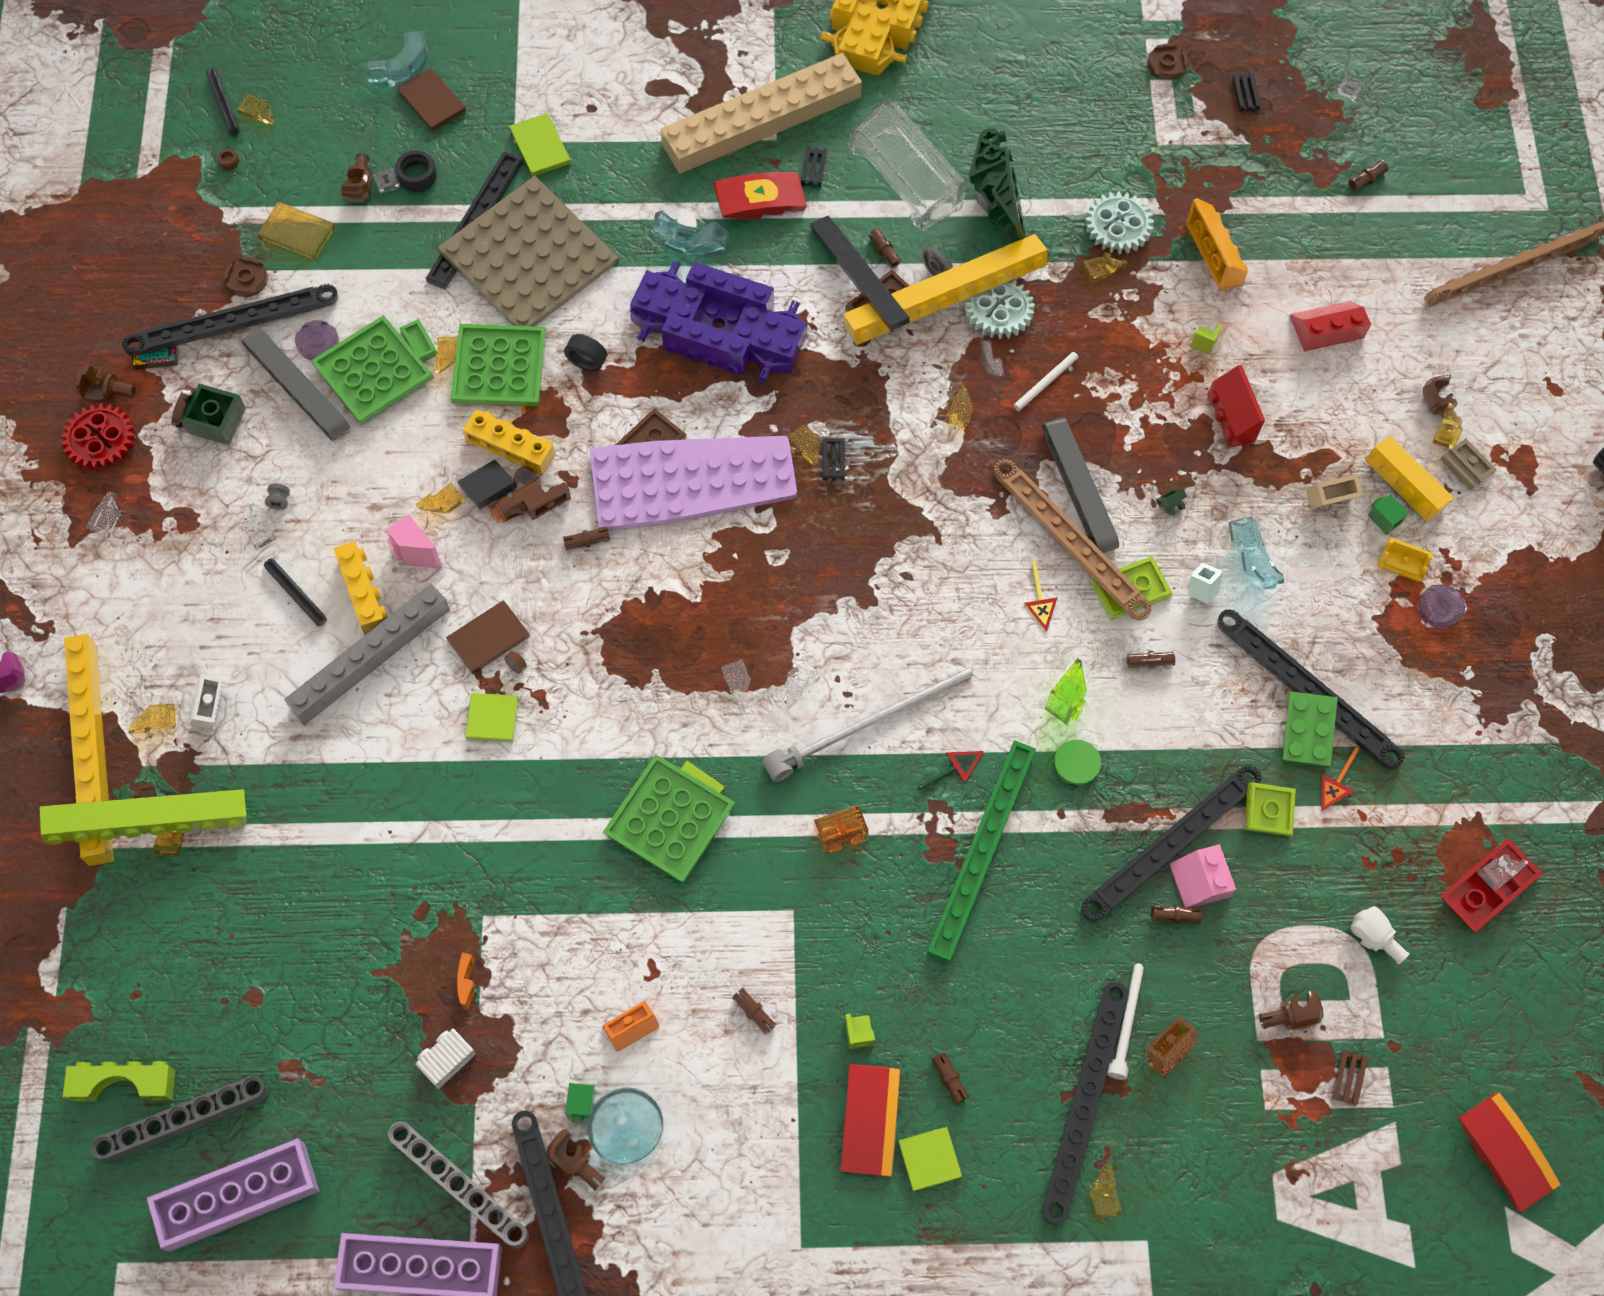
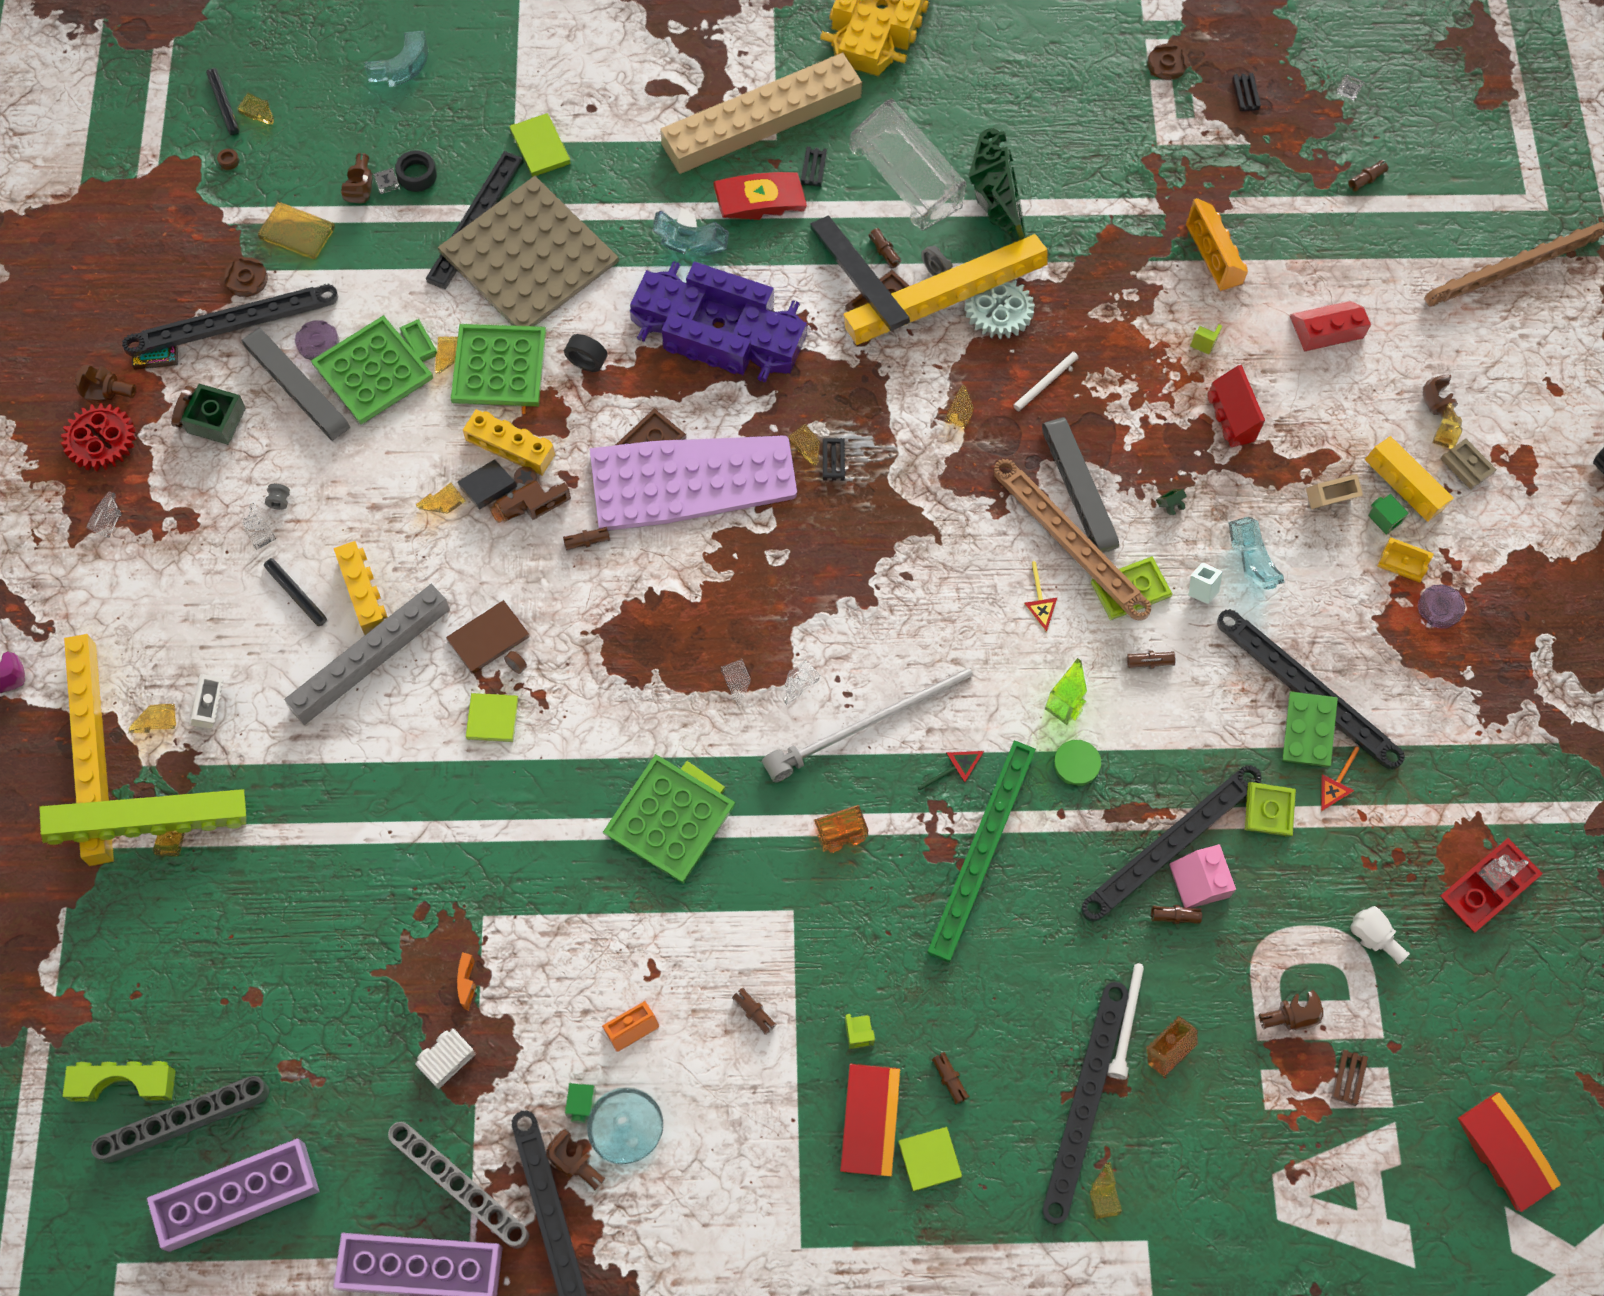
bright pink slope [386,514,442,569] -> none
reddish brown tile [397,68,466,132] -> none
clear slope [980,341,1003,377] -> none
clear yellow slope [1081,253,1128,283] -> none
light aqua gear [1085,192,1154,254] -> none

